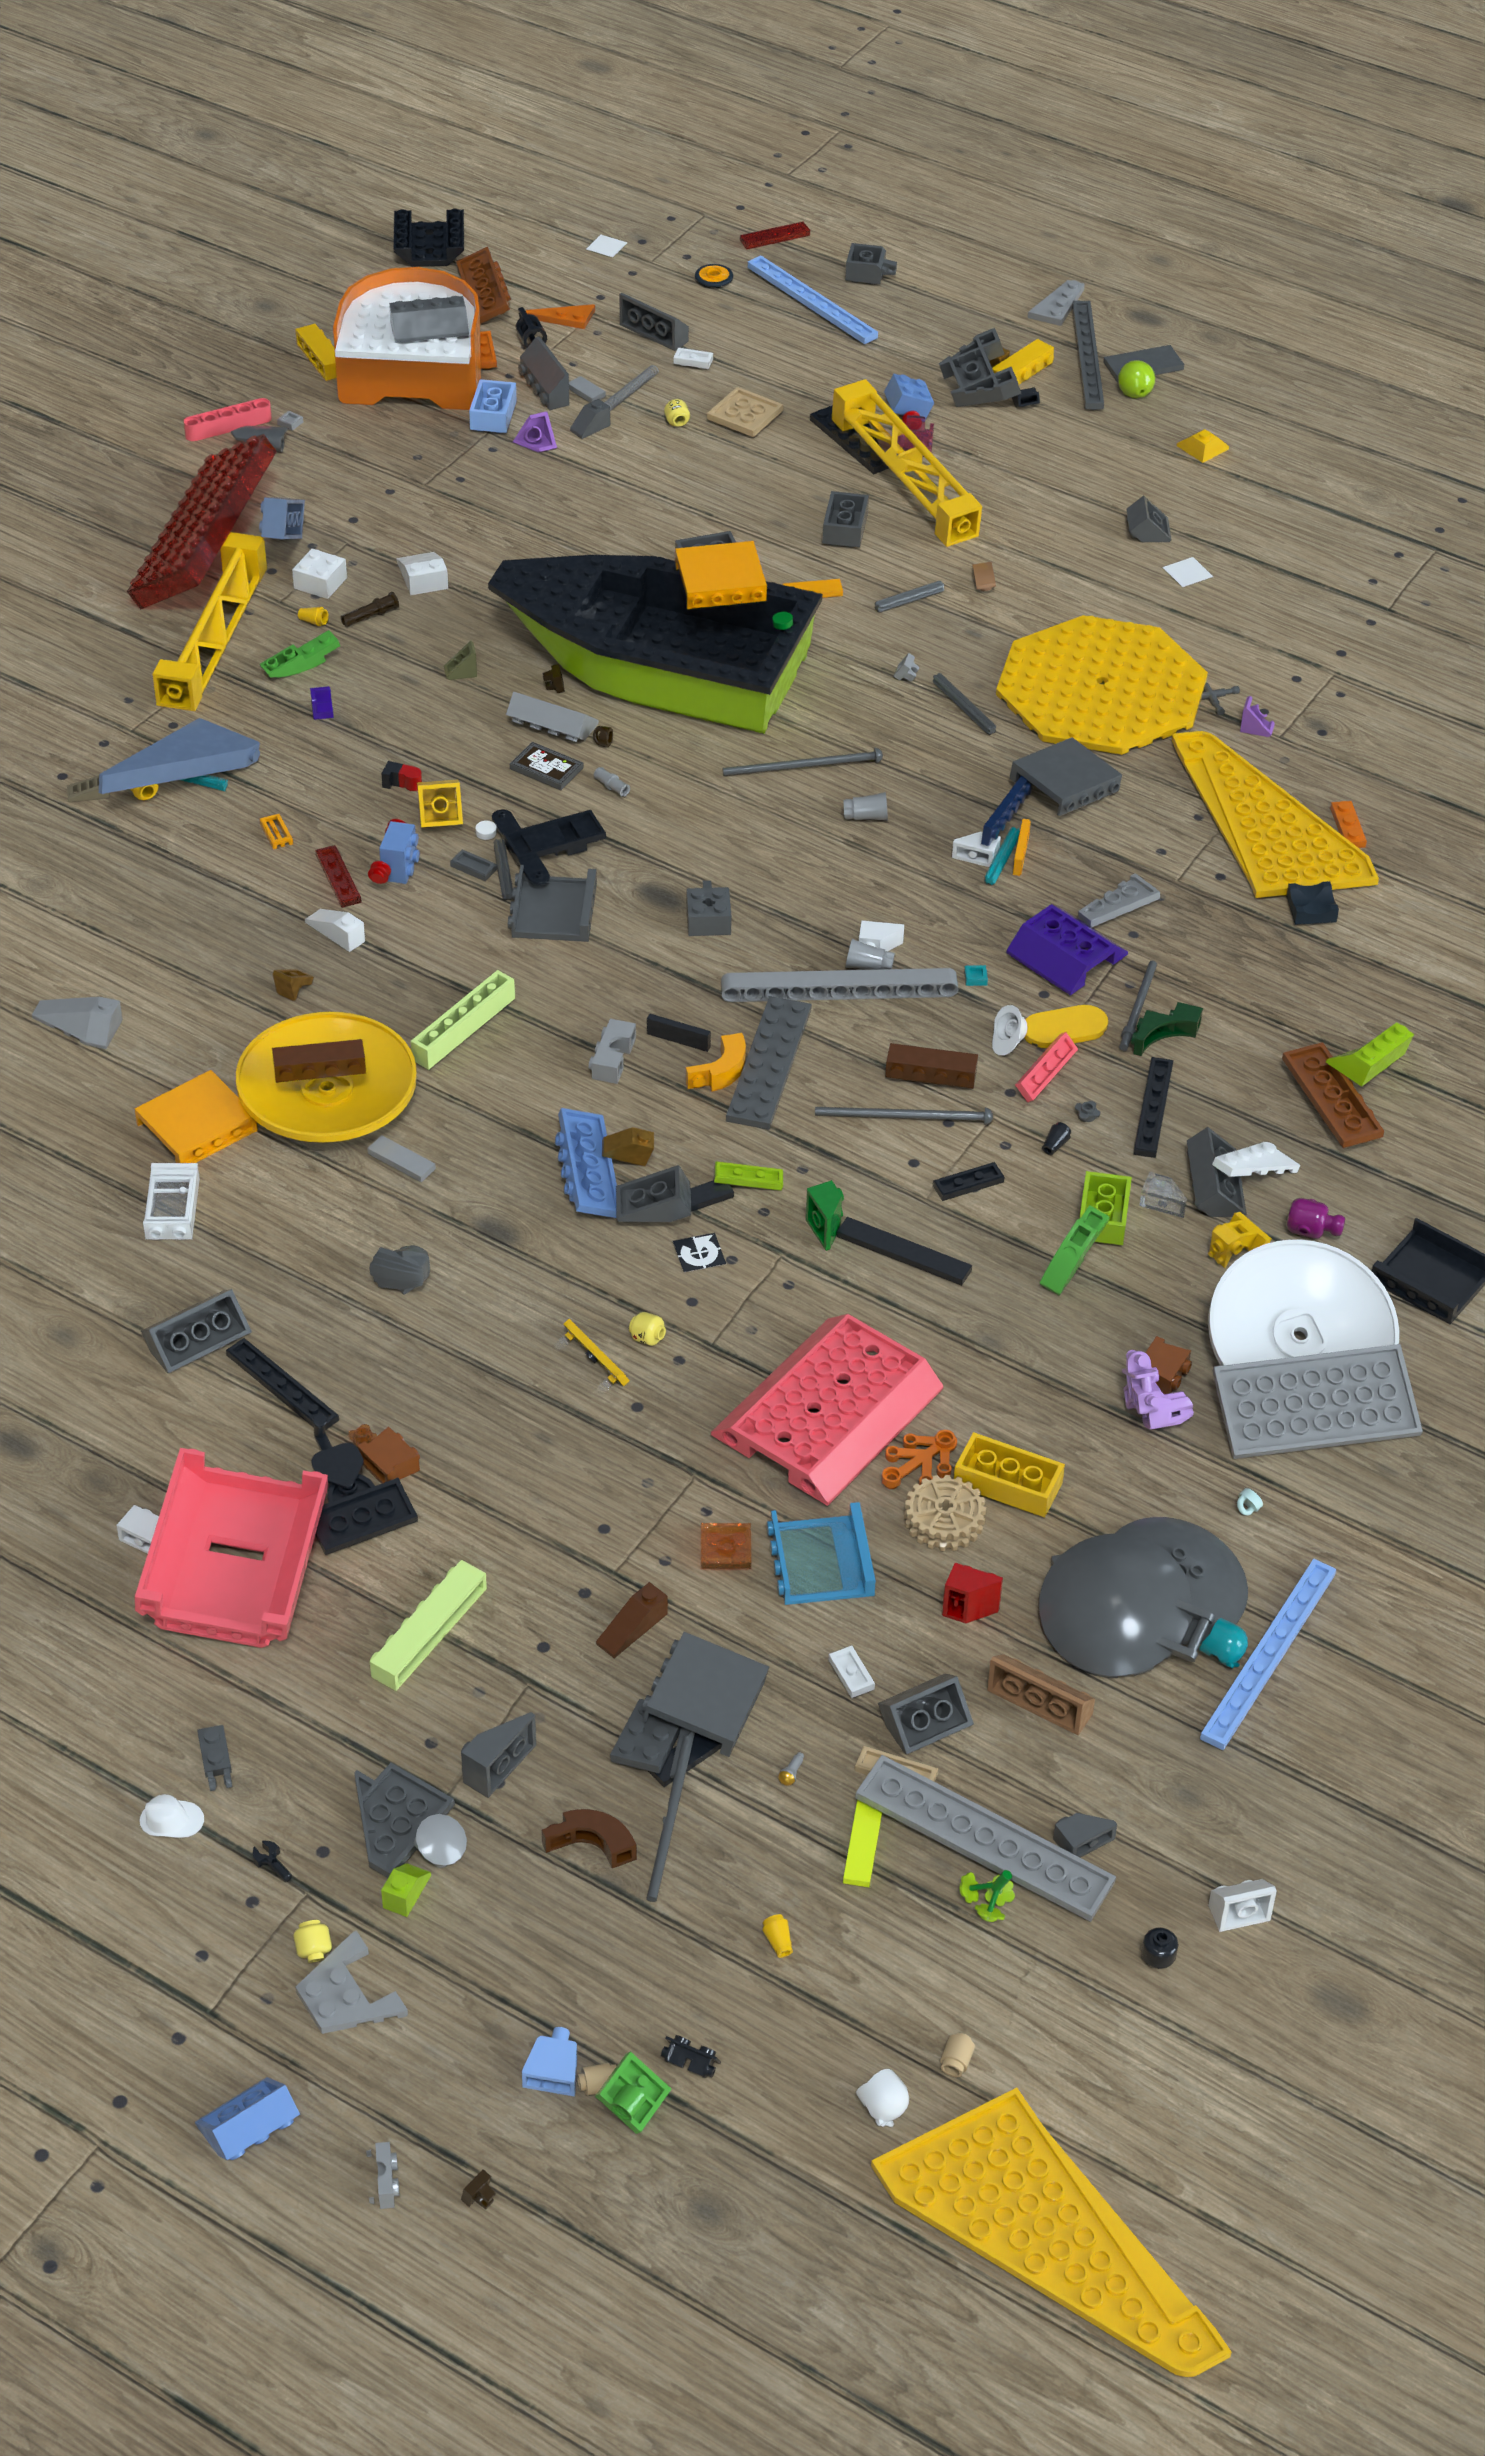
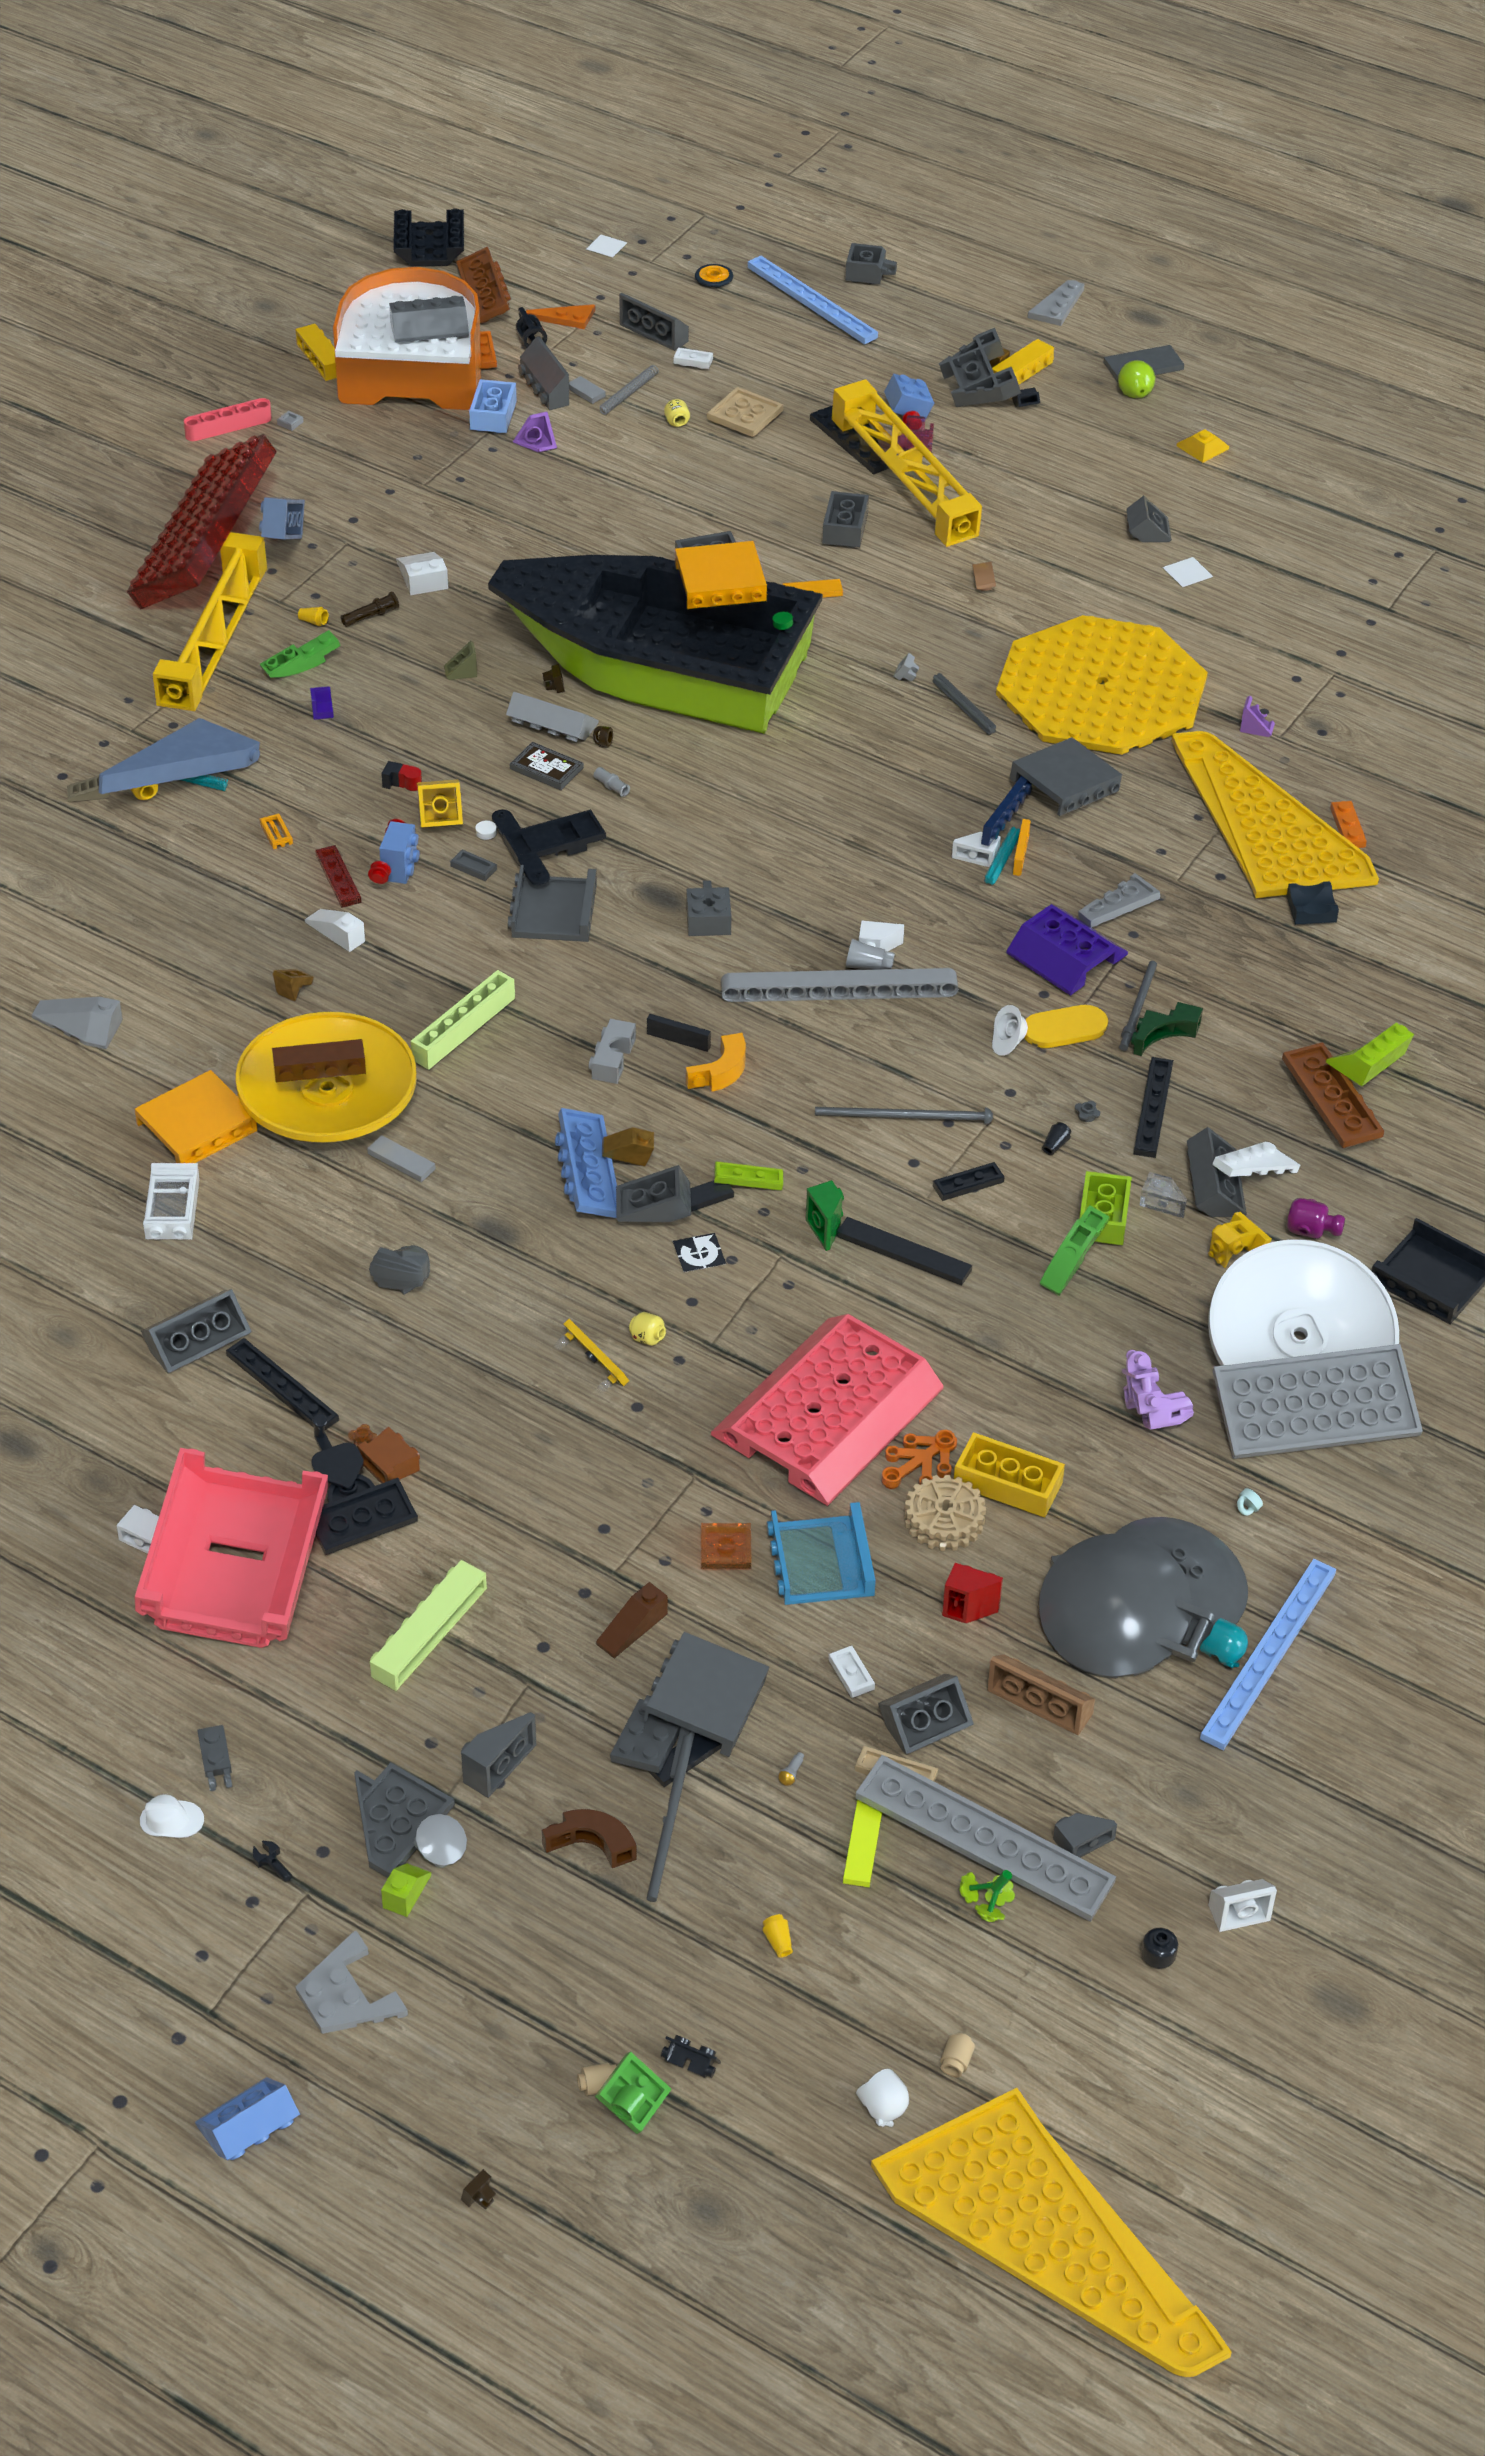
dark grey panel [231,426,289,453] -> none
white brick [292,549,347,599] -> none
light yellow head [293,1920,332,1963] -> none
light grey piece [366,2142,400,2209] -> none
dark grey axle [493,839,513,900] -> none
light blue torso [522,2027,577,2097] -> none
dark grey slope [570,399,611,439] -> none
dark grey bar [722,748,883,776] -> none
dark grey plate [726,996,812,1130] -> none
clear red tile [740,221,810,249] -> none
light grey plant [843,792,888,821] -> none
dark grey axle [875,581,944,612] -> none
reddish brown brick [885,1043,978,1089] -> none
teal tile [964,965,988,986] -> none
coral plate [1015,1032,1078,1102] -> none
dark grey plate [1072,301,1104,410] -> none
dark orange hips [1145,1336,1192,1394] -> none
dark grey piece [1201,682,1240,715] -> none

